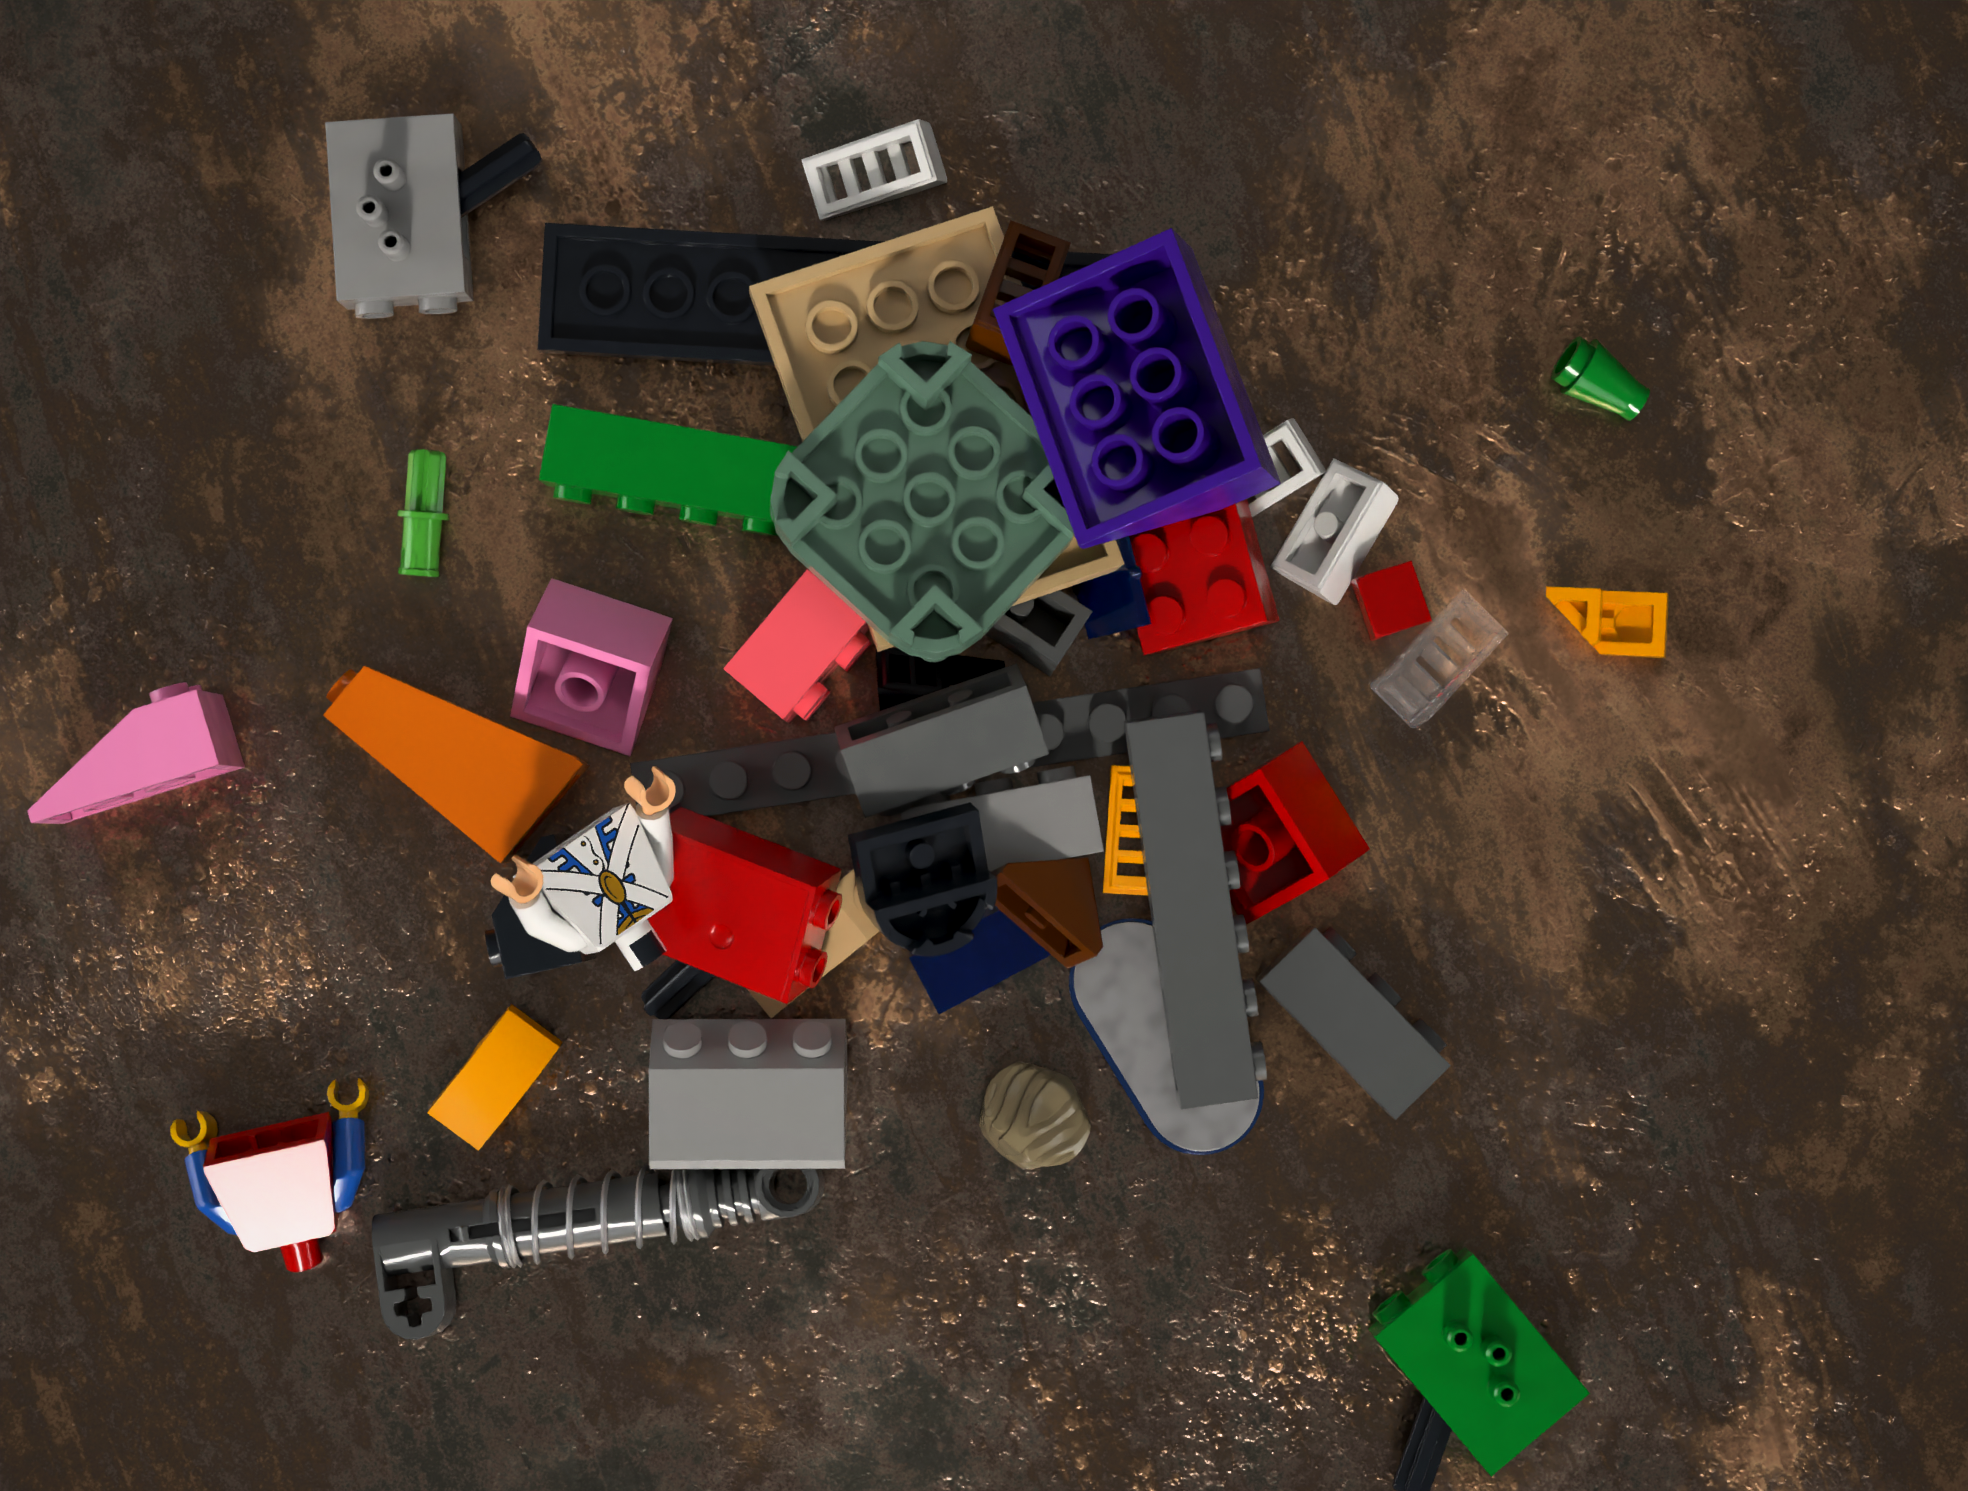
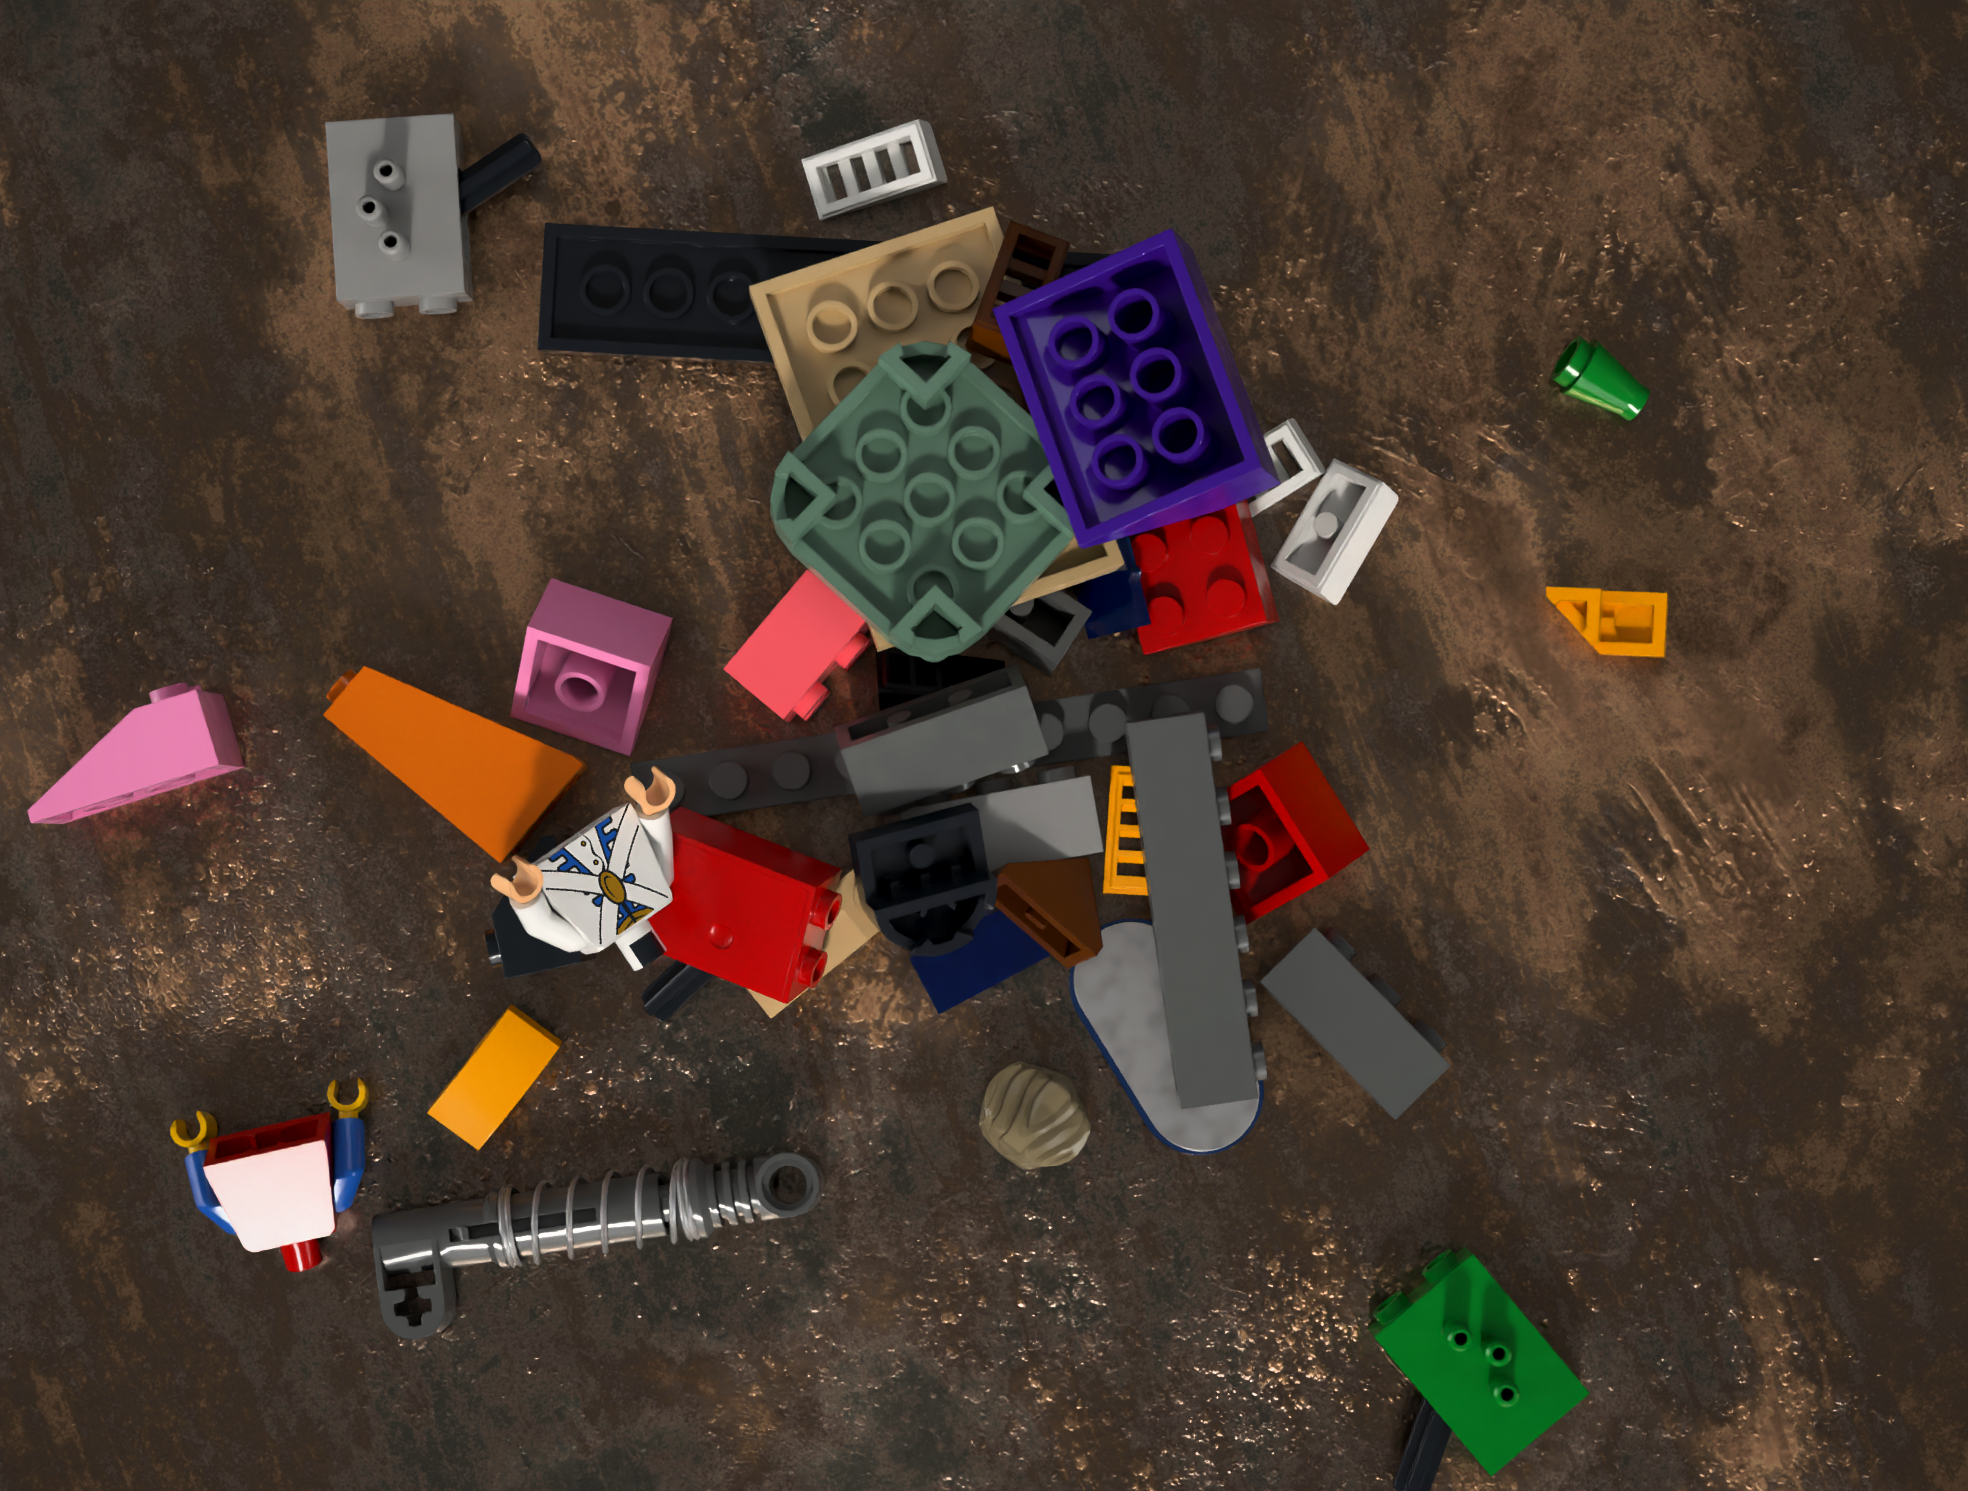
bright green axle [397,449,449,577] -> none
green brick [539,404,798,537] -> none
light grey slope [649,1019,848,1169] -> none
red slope [1351,560,1432,641] -> none
clear slope [1370,589,1509,728] -> none

